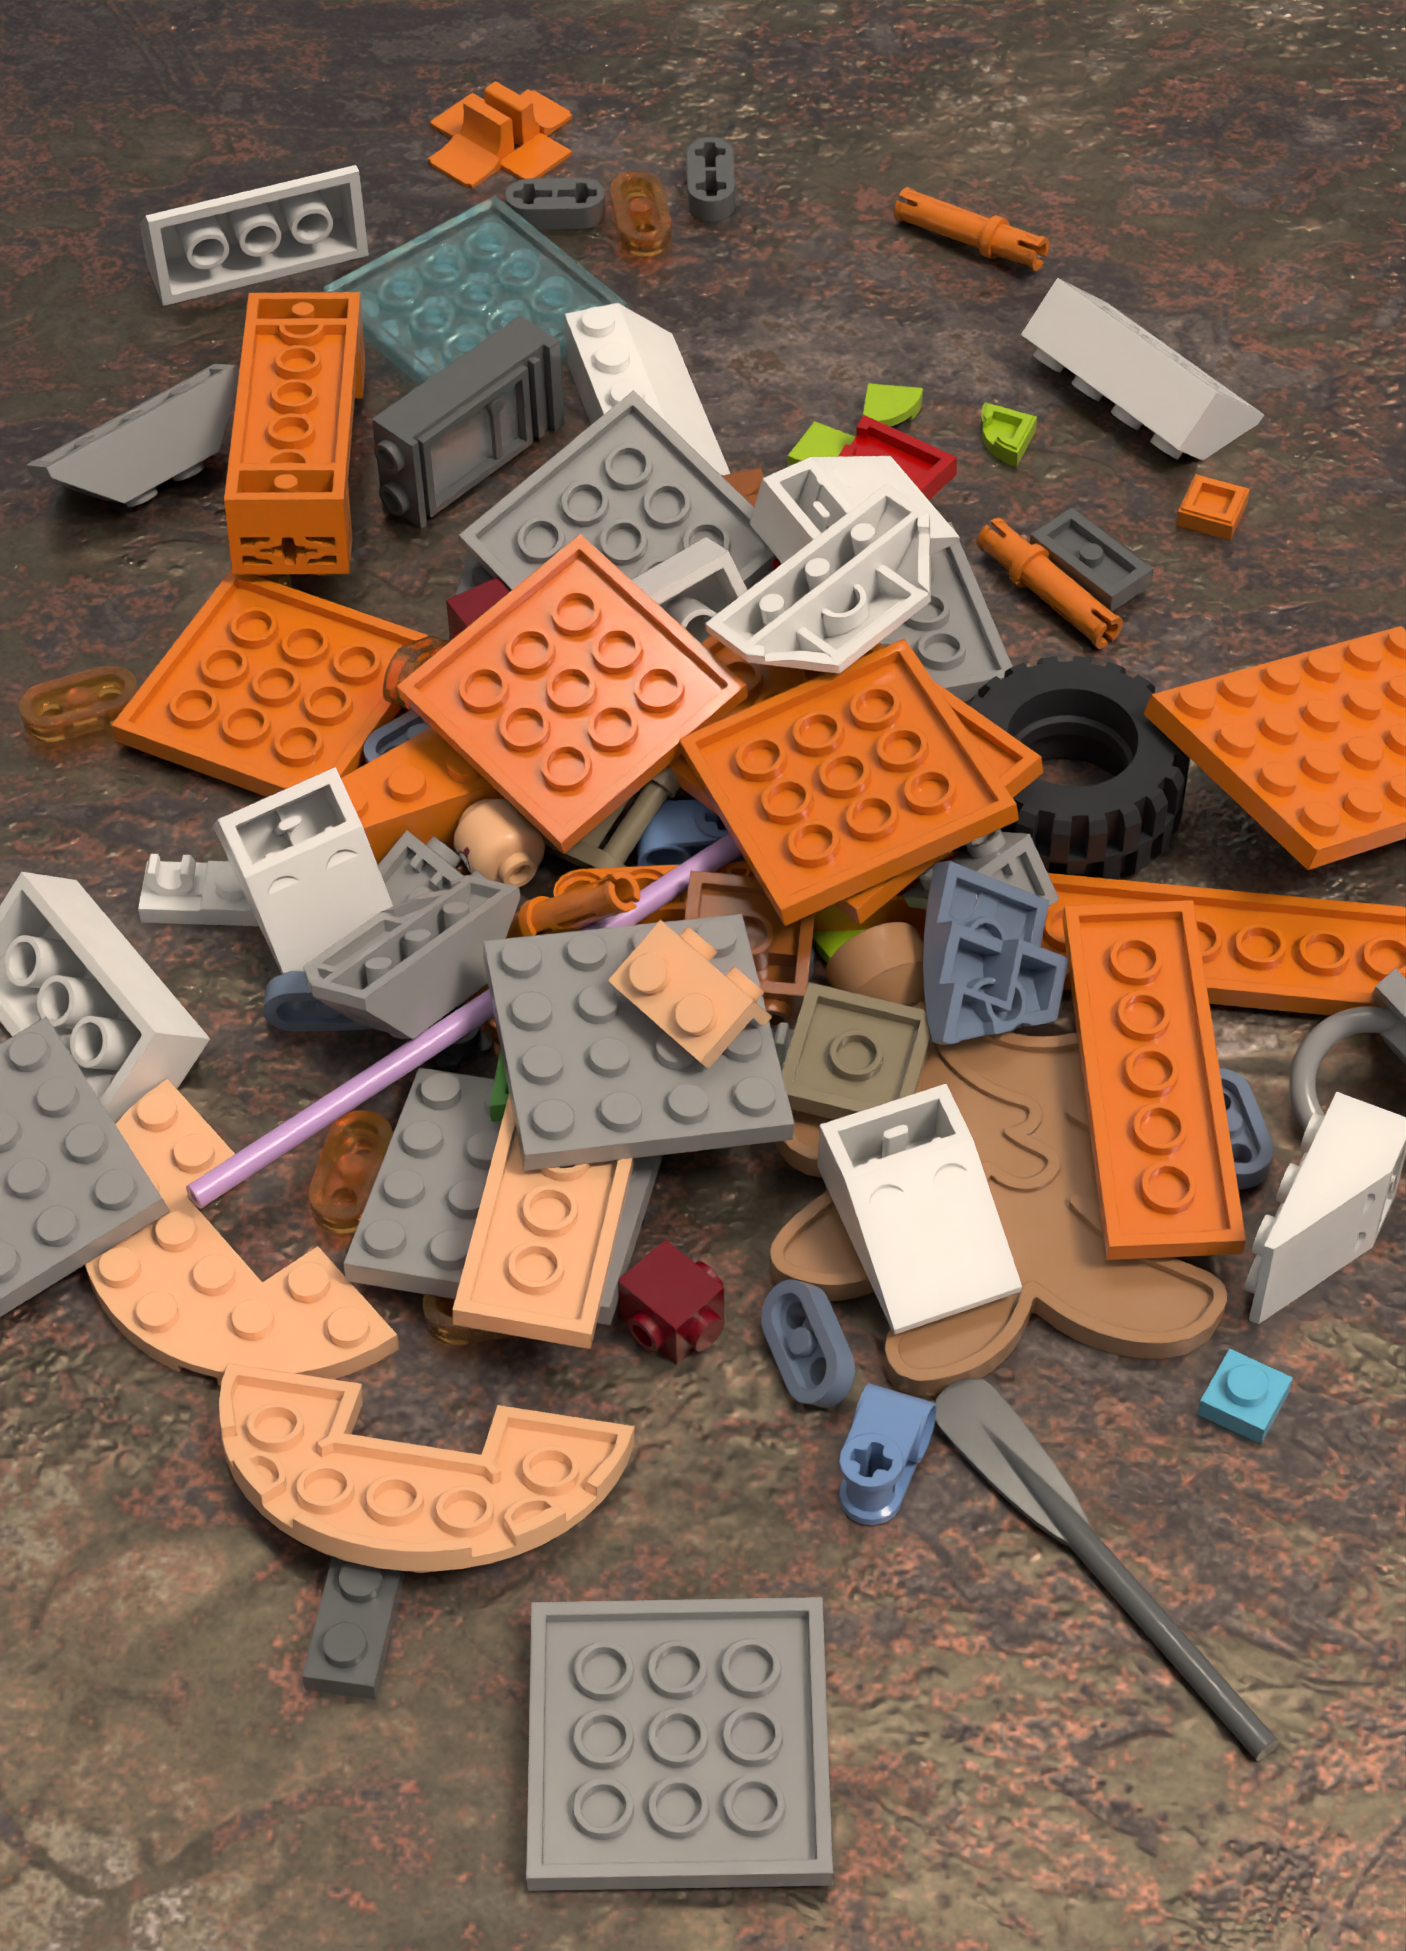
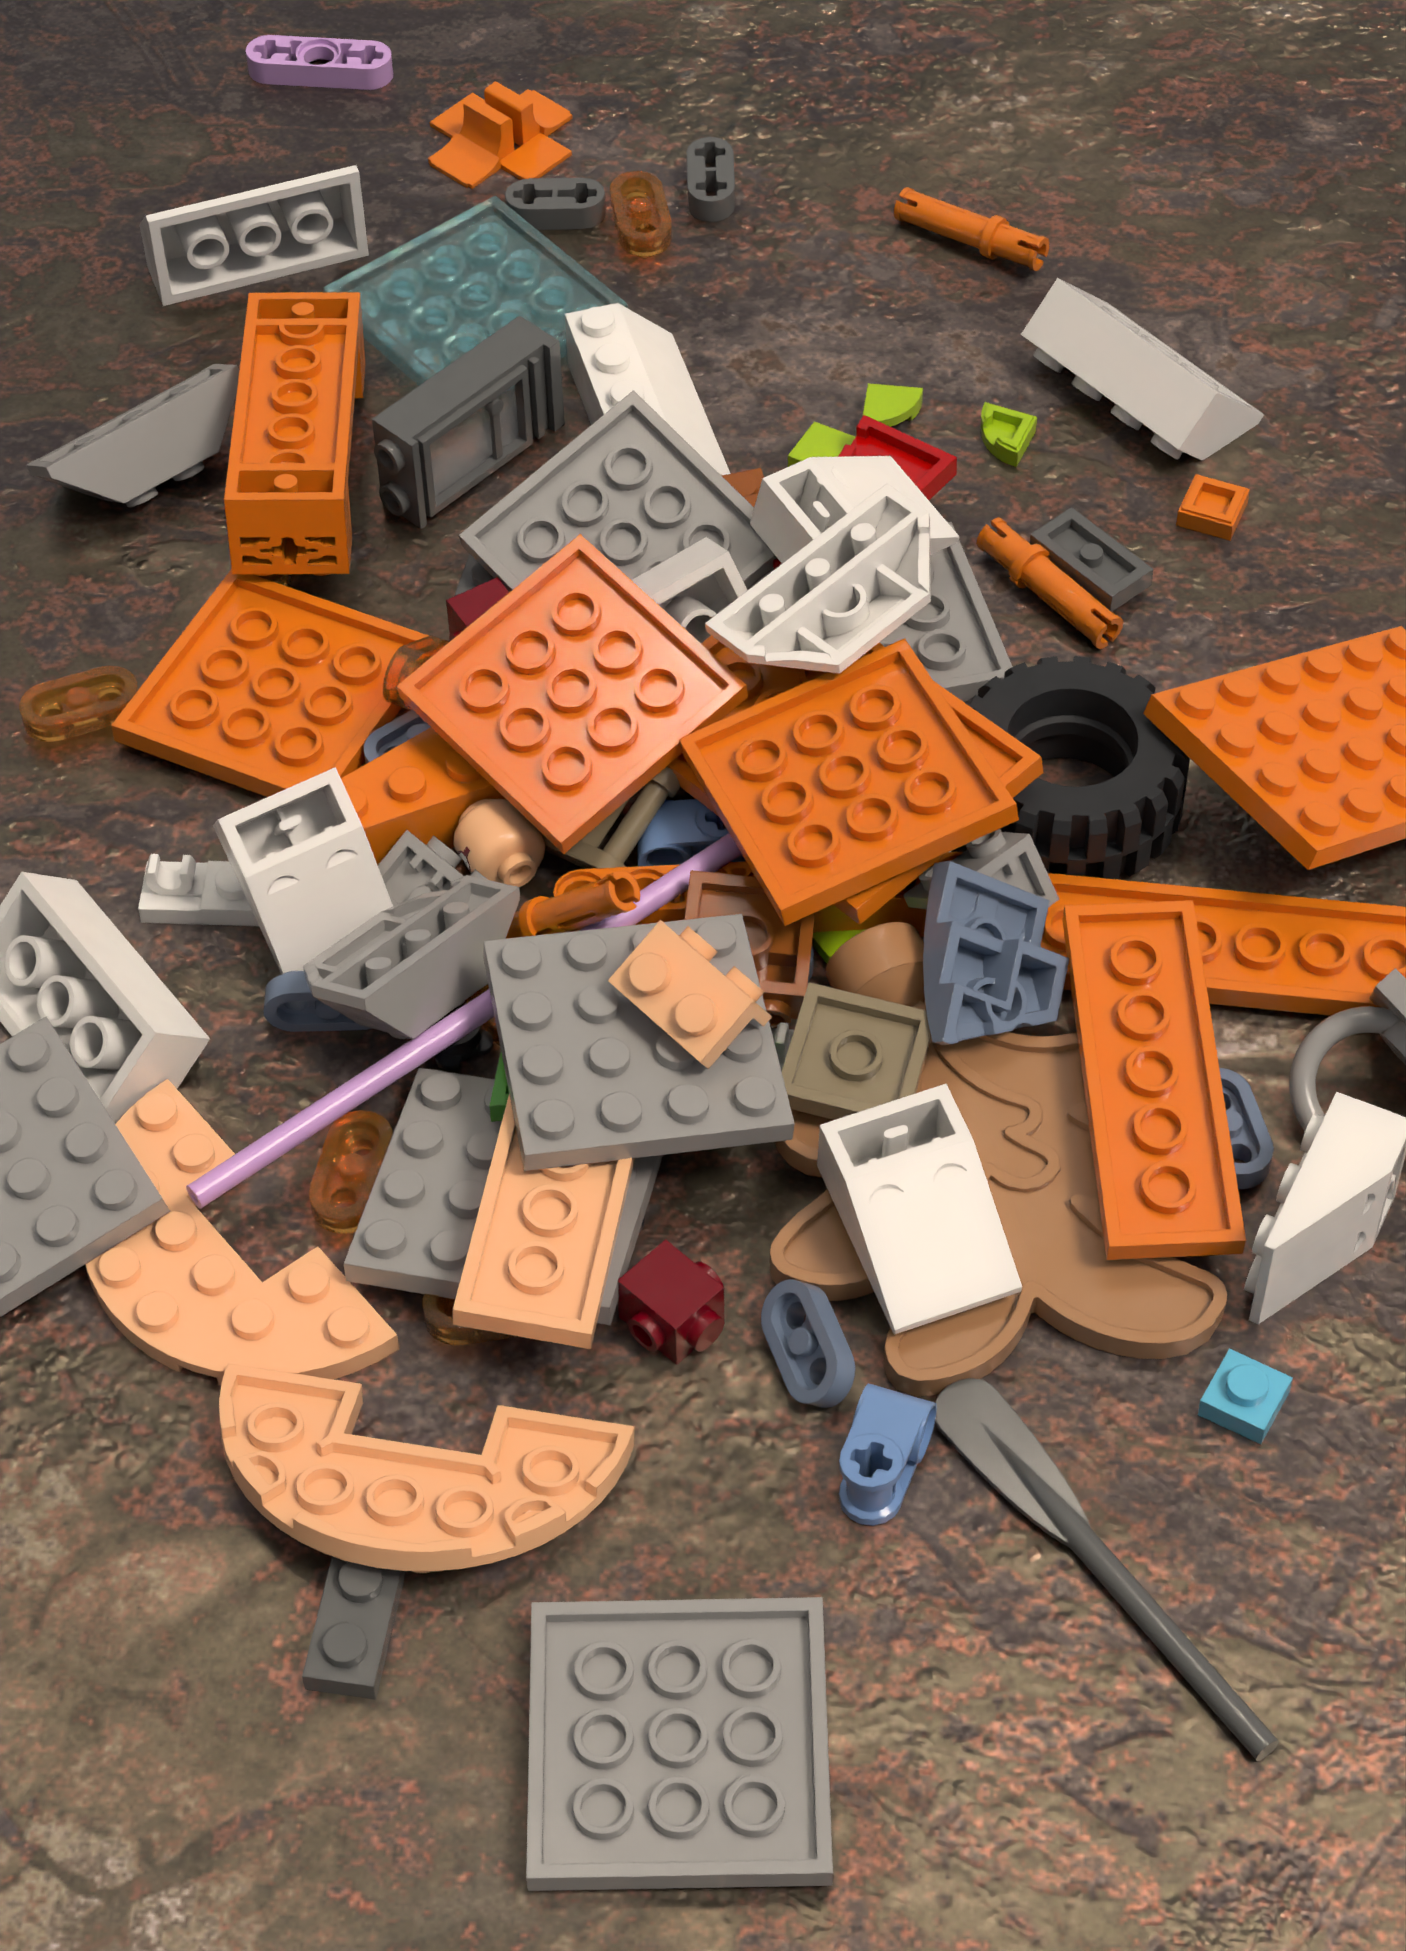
none -> lavender beam [246,35,393,90]

